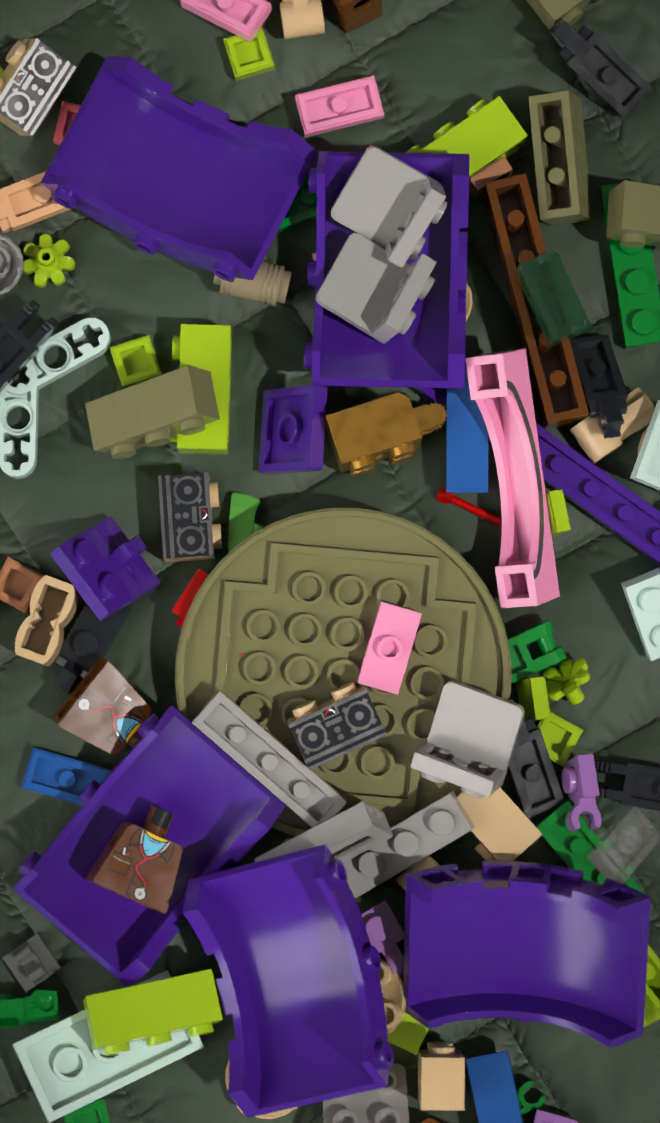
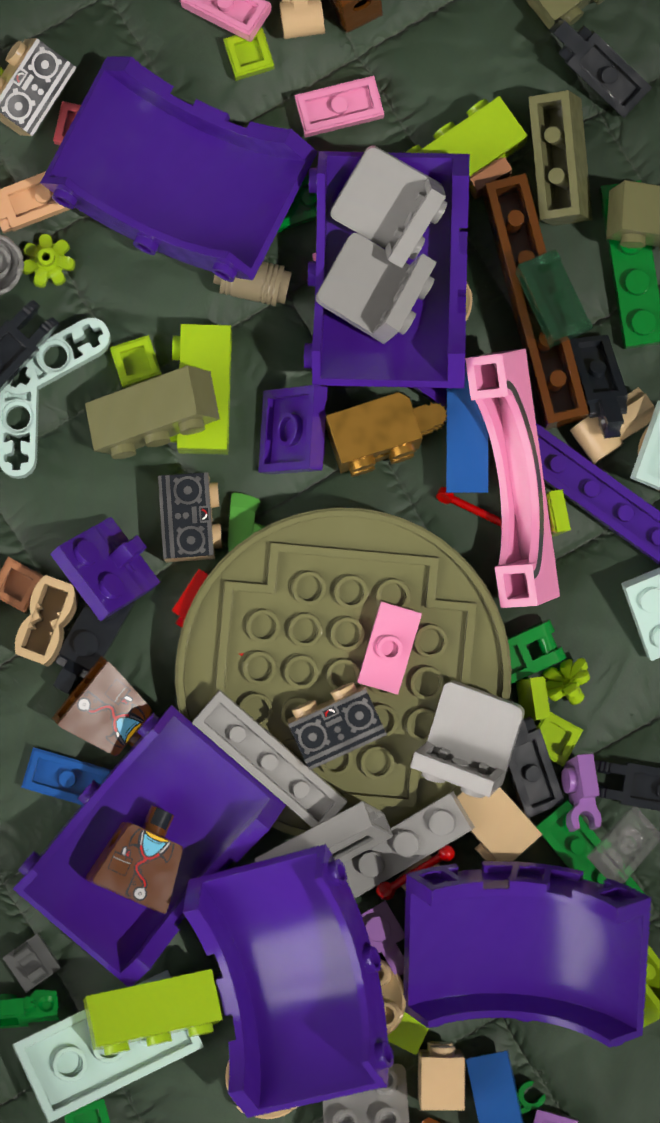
none -> red hinge [376,845,455,900]

